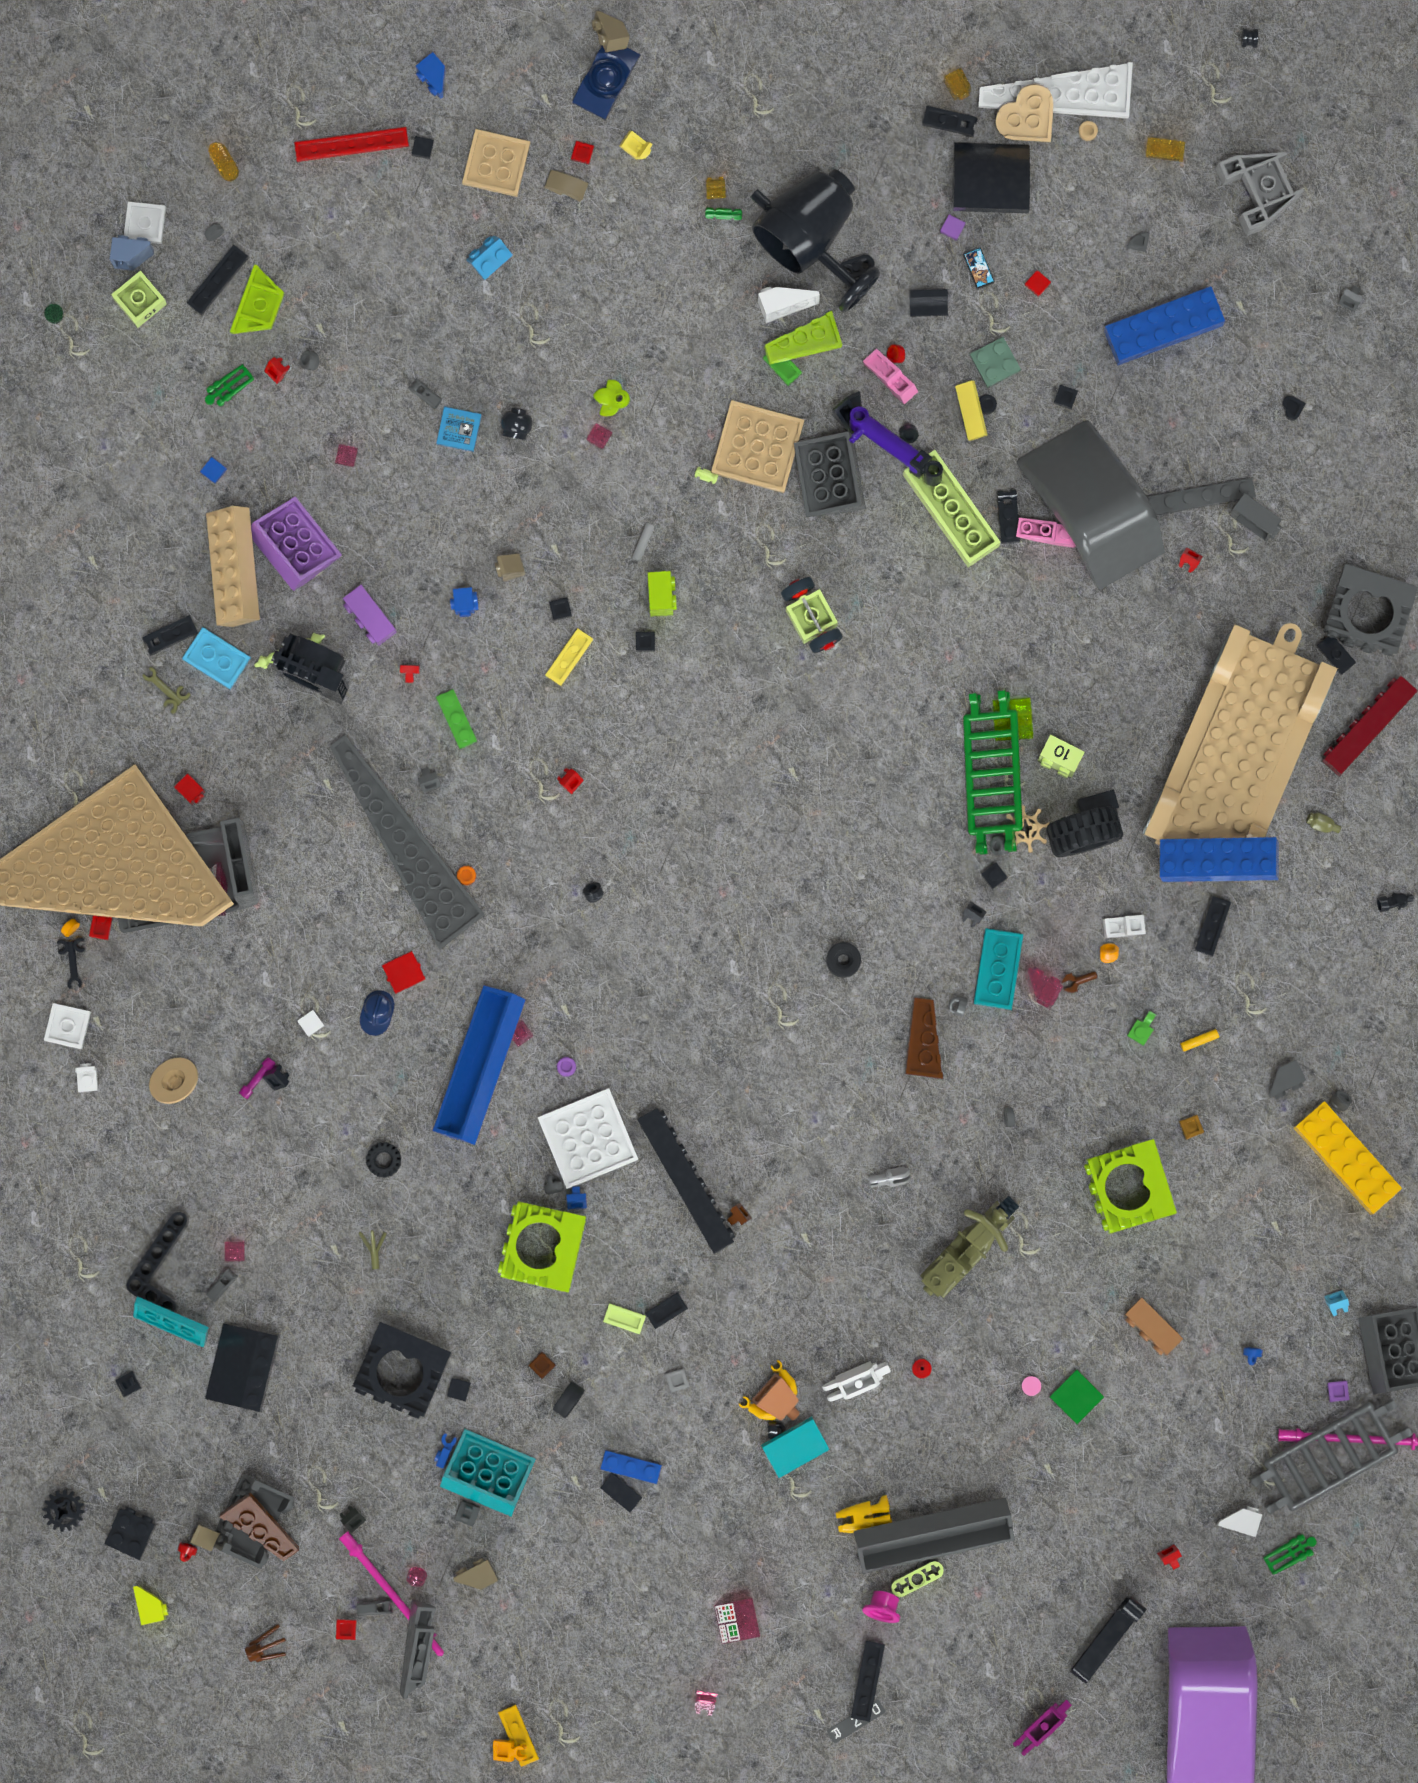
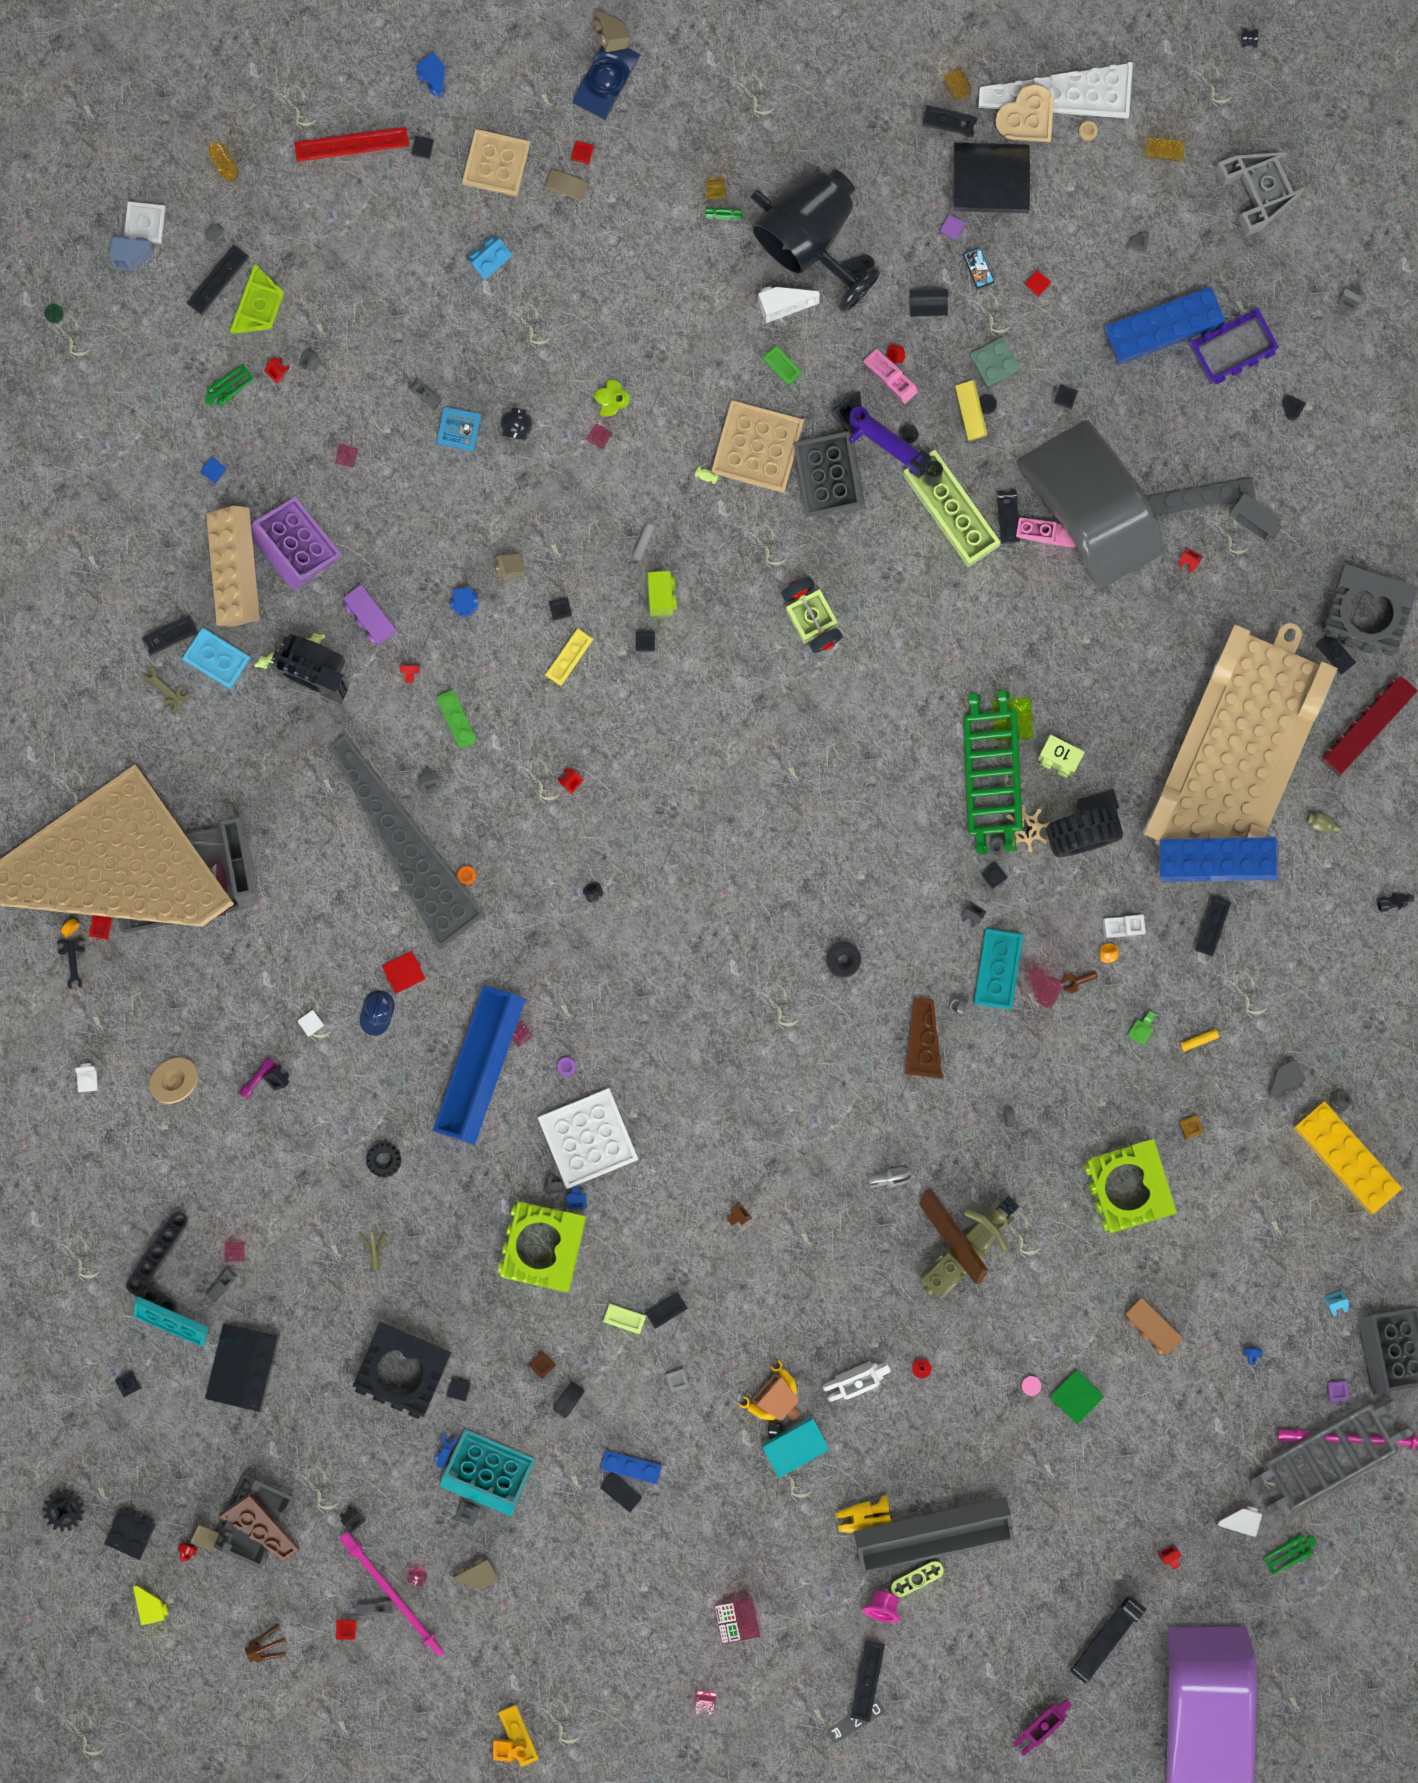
white plate [44,1003,91,1049] -> none
yellowish green brick [111,271,167,328] -> none
red brick [174,773,205,805] -> none
dark grey wedge [400,1599,436,1699] -> none
light yellow bracket [619,131,653,159] -> none
black brick [637,1108,735,1254] -> none
lime wing [764,310,843,364] -> none
none -> reddish brown tile [919,1190,988,1284]
none -> window [1189,307,1279,385]

